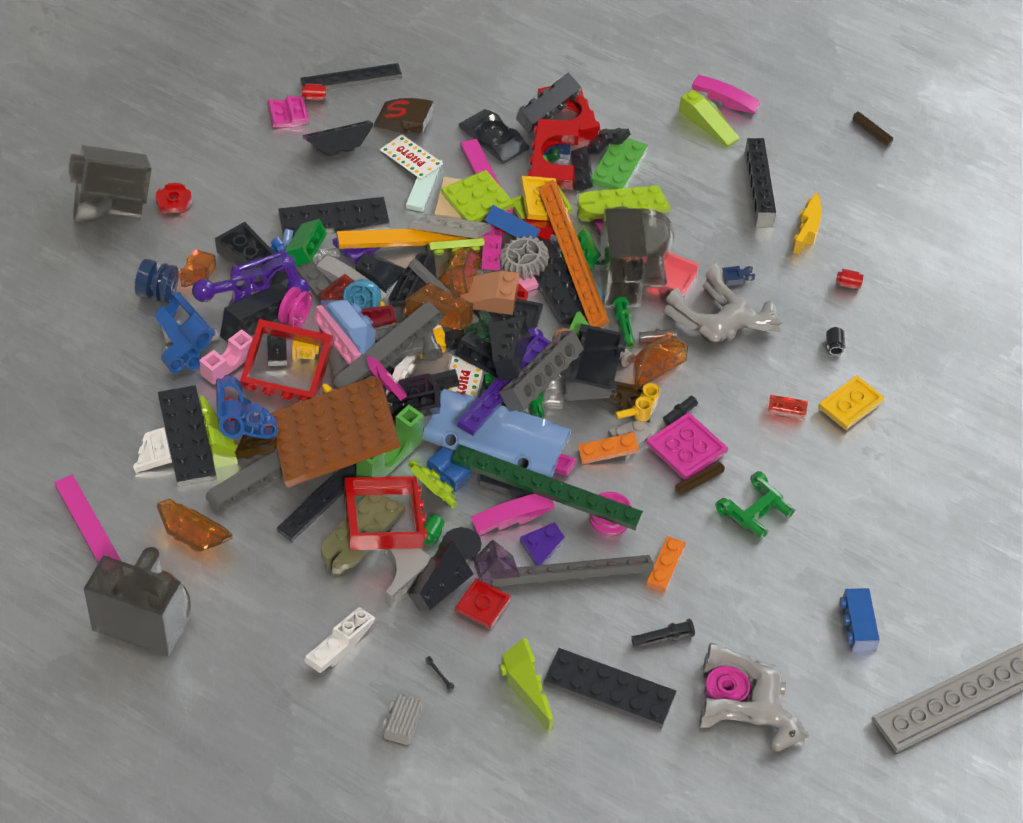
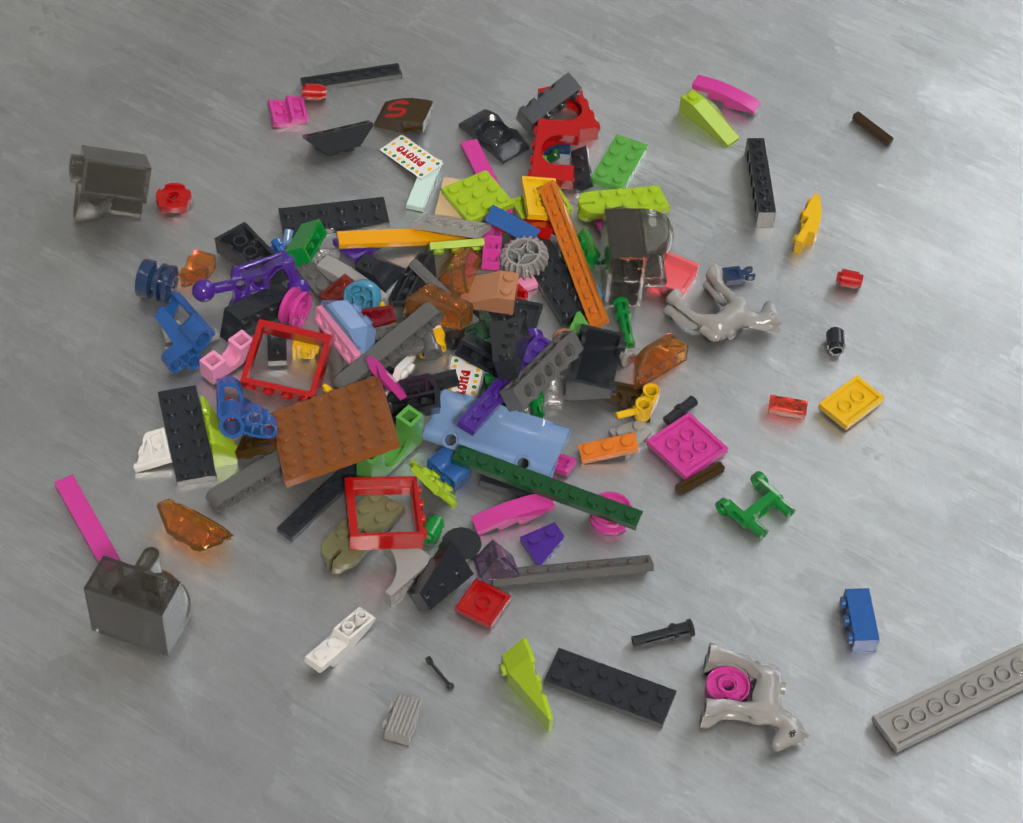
black plate [587,128,631,154] -> none
dark grey pin [639,328,677,344] -> none
orange plate [646,536,686,593] -> none

